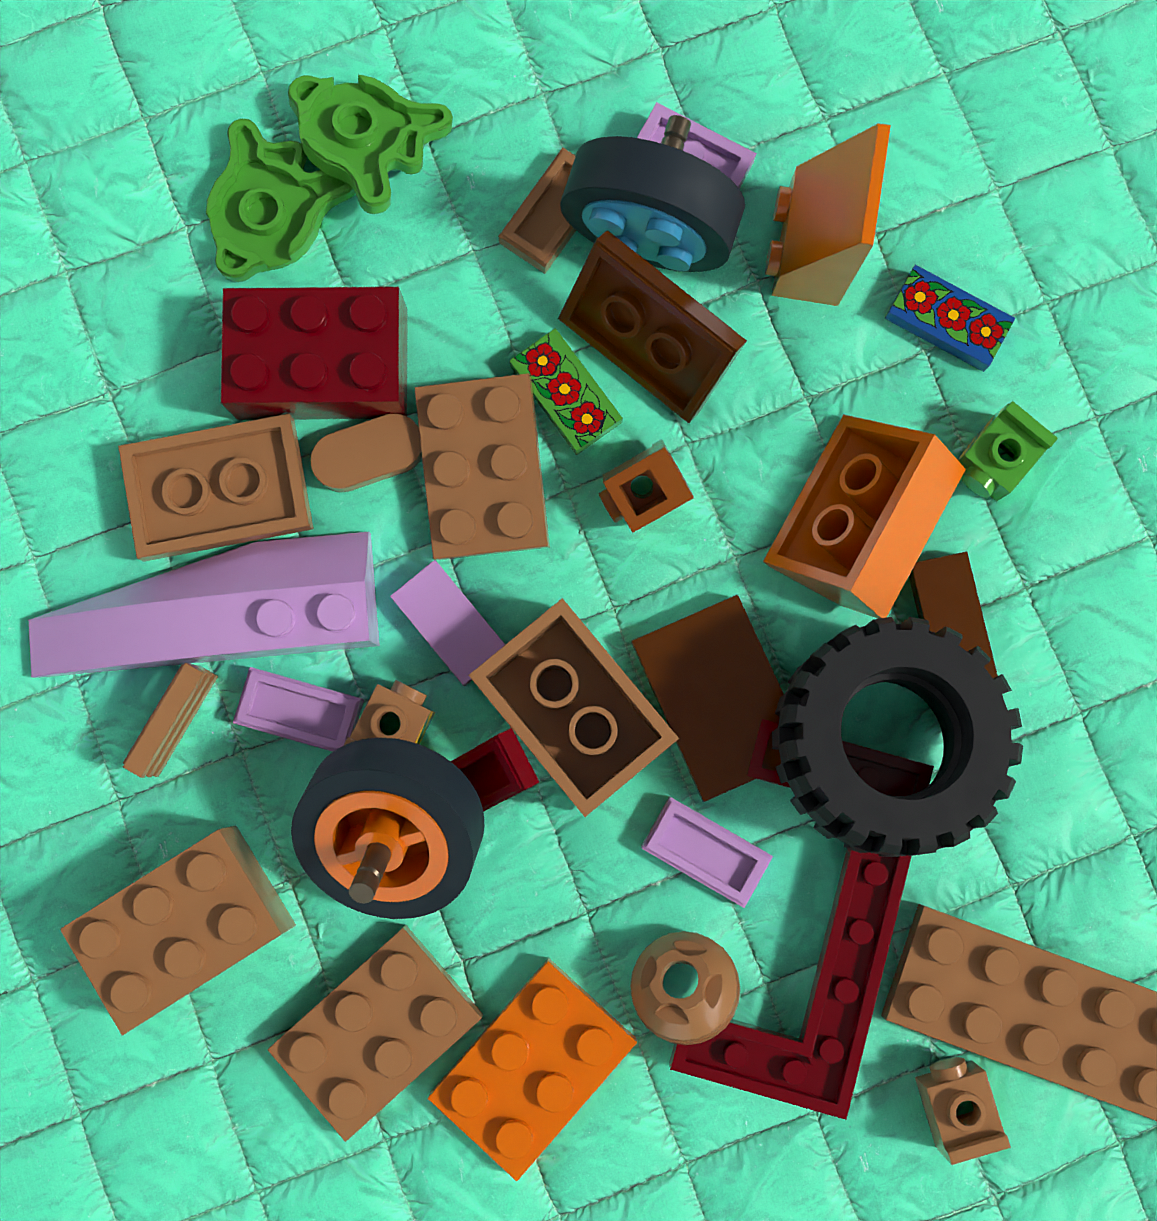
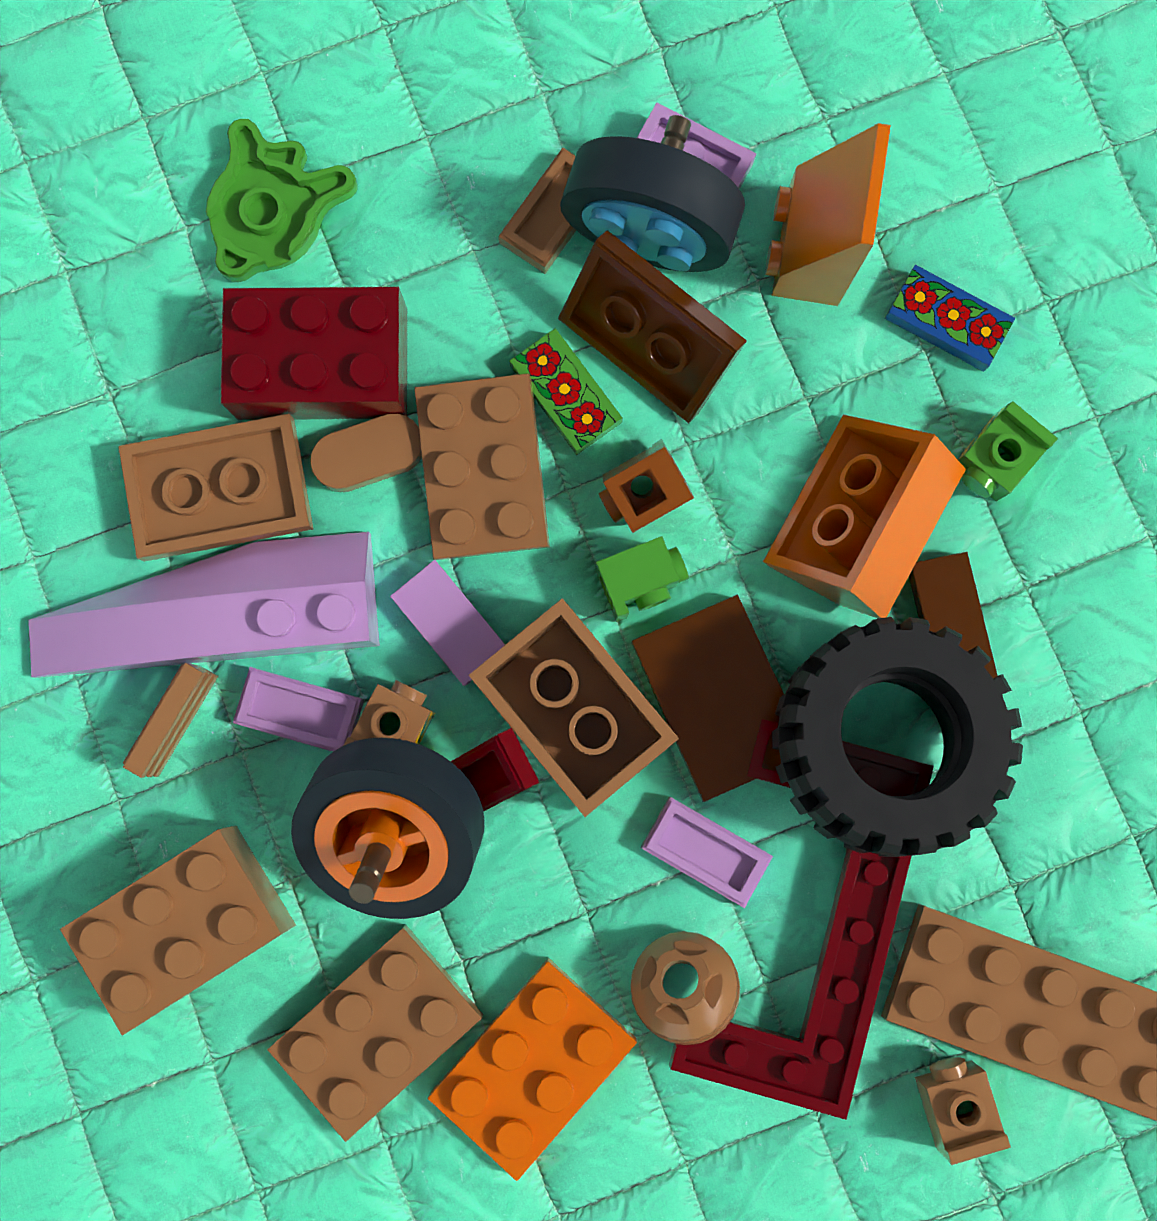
bright green tile [288,74,453,214] -> none
none -> bright green brick [595,536,689,622]

